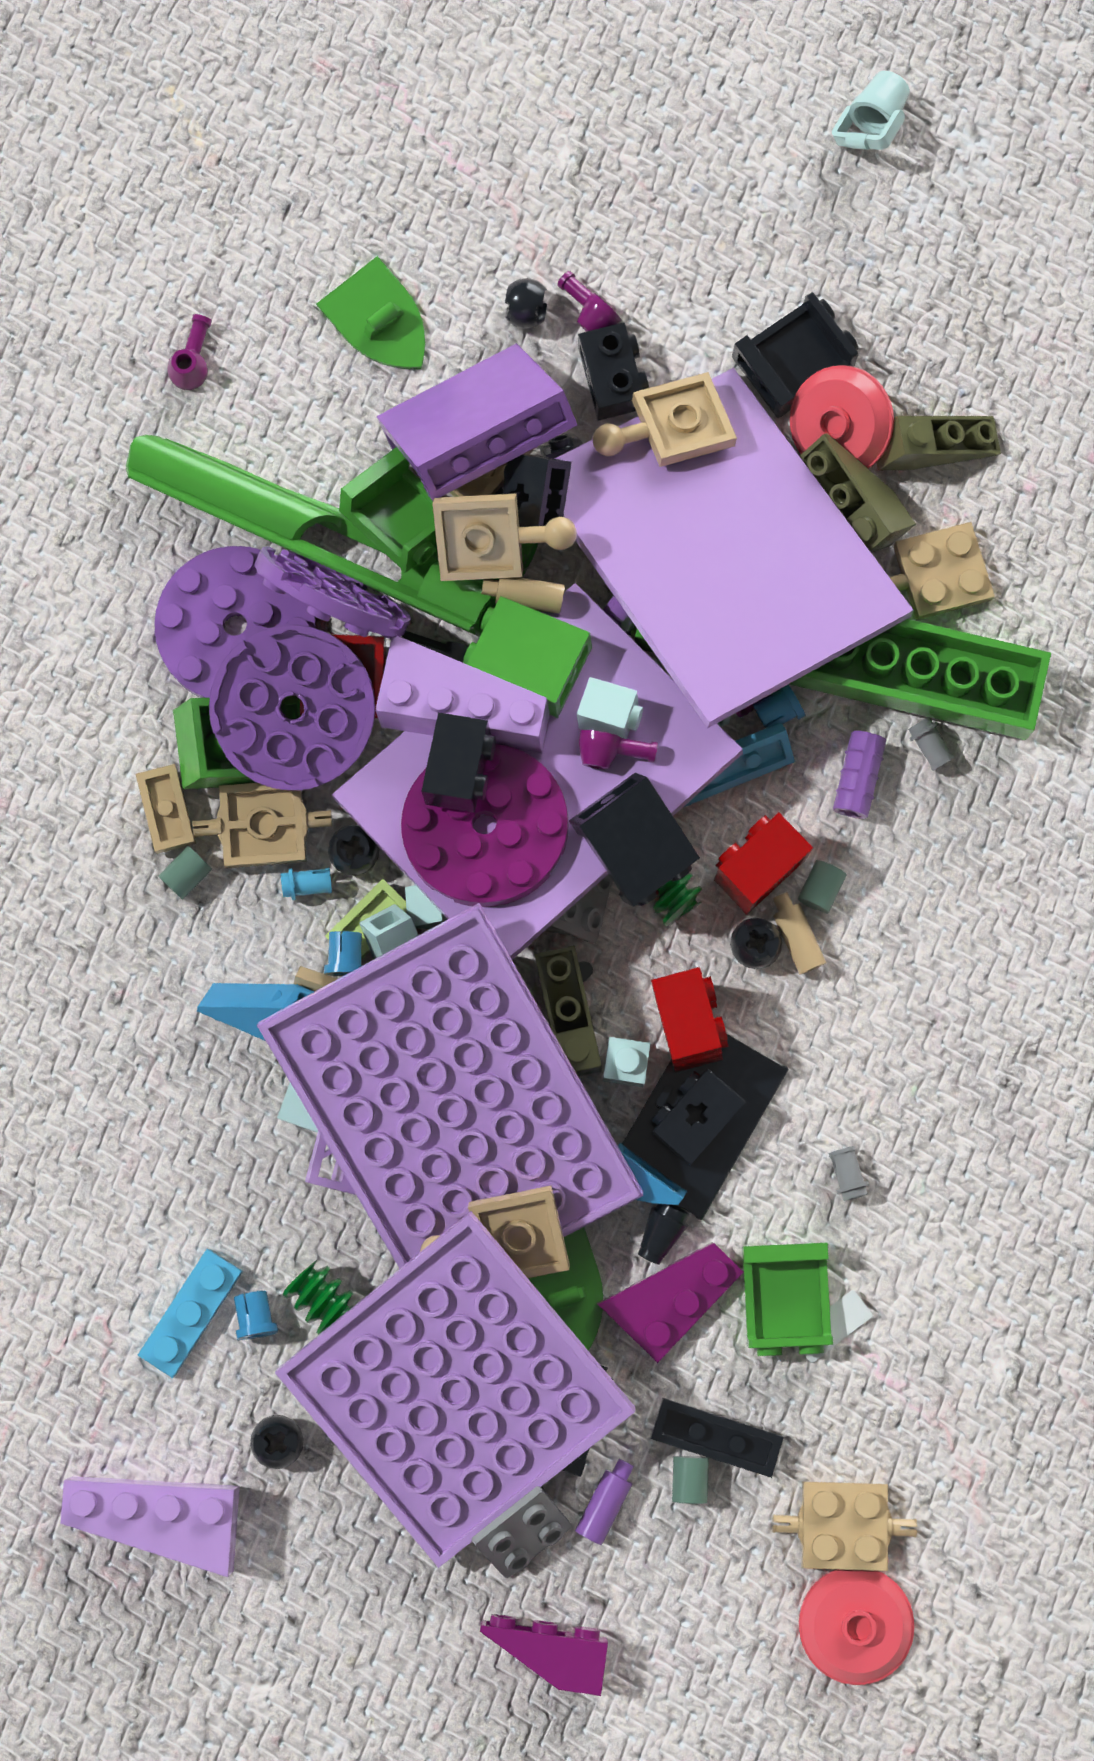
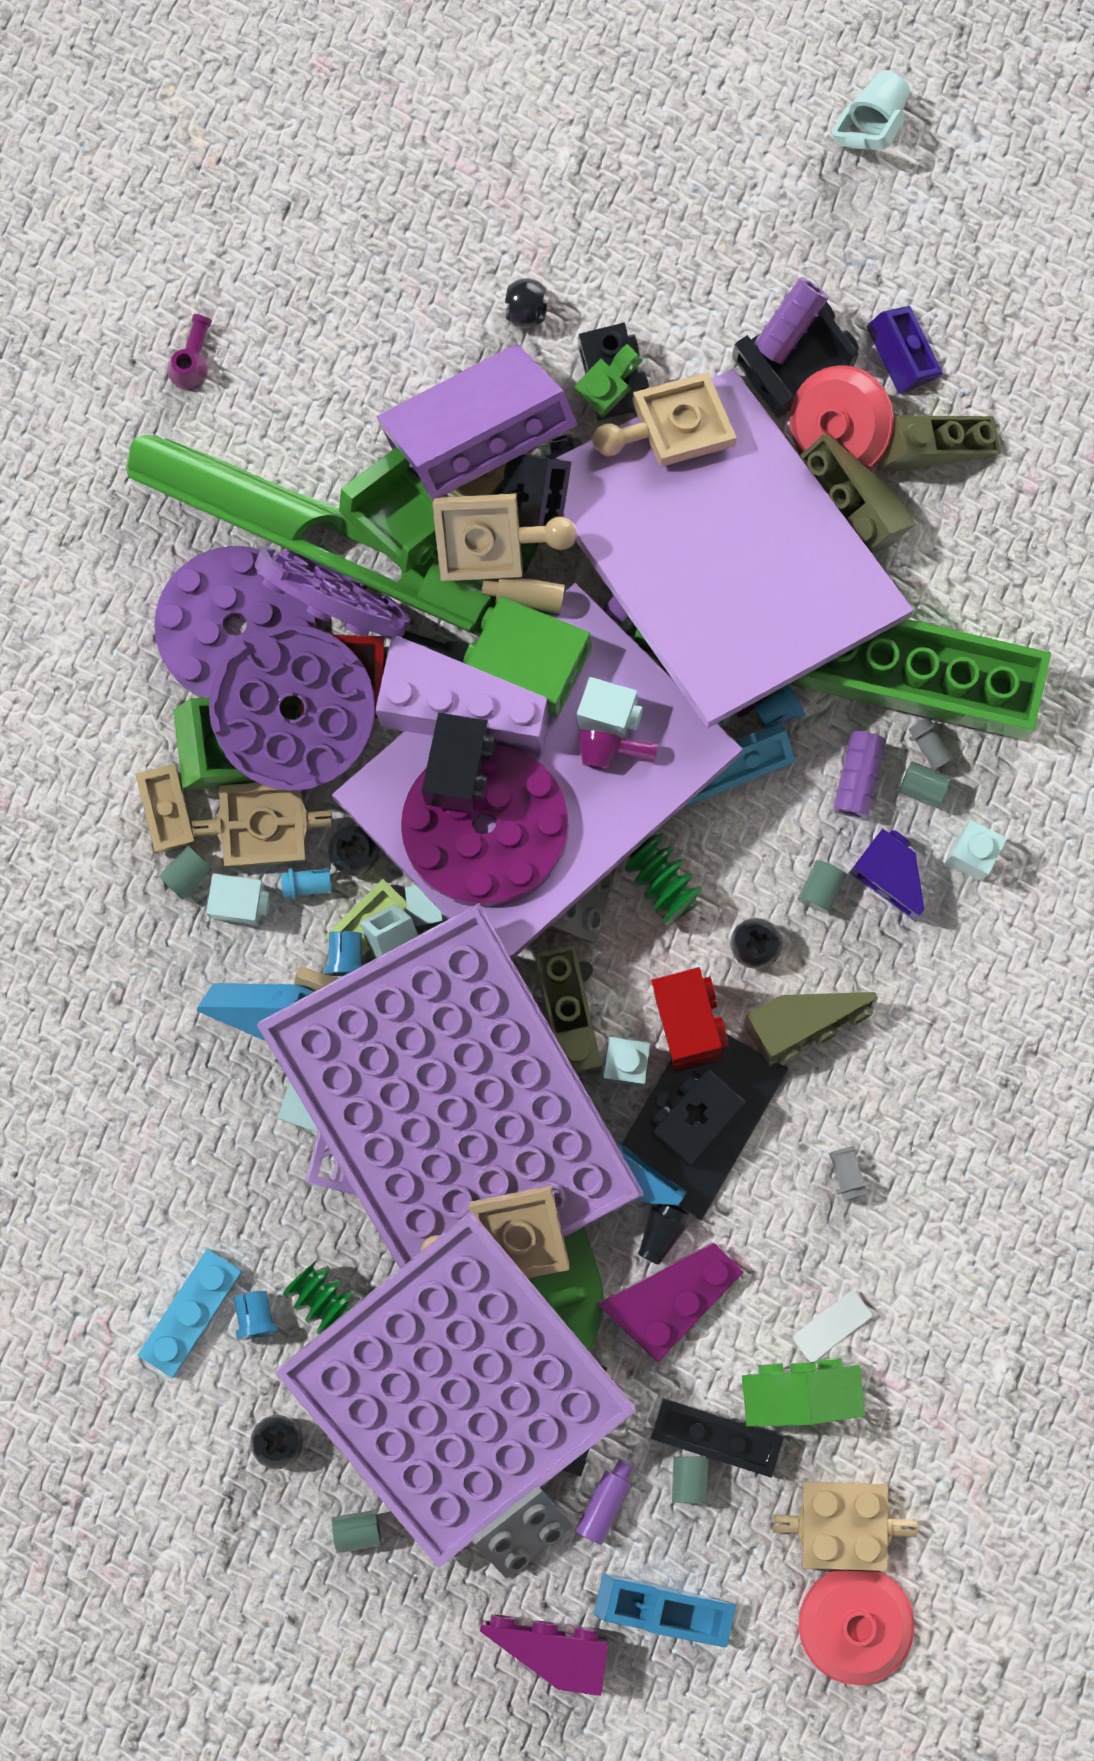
lavender wedge [60,1476,240,1577] -> none
bright green shield [316,256,425,369] -> none
magenta bar [557,271,622,332] -> none
black panel [569,773,700,907] -> none
red brick [714,812,813,915] -> none
bright green panel [742,1243,833,1356] -> none
tan cylinder [773,892,827,975] -> none
tan plate [889,522,995,620] -> none
none -> light aqua brick [206,873,271,925]
none -> sand green piece [332,1510,381,1553]
none -> bright green plate [573,344,643,418]
none -> dark azure slope [593,1573,736,1648]
none -> bright green brick [742,1358,865,1427]
none -> olive slope [744,992,878,1066]
none -> medium lavender axle [754,277,829,364]
none -> dark purple slope [849,828,925,921]
none -> dark purple slope [867,306,944,393]
none -> sand green piece [899,761,951,808]
none -> light aqua brick [945,819,1007,881]

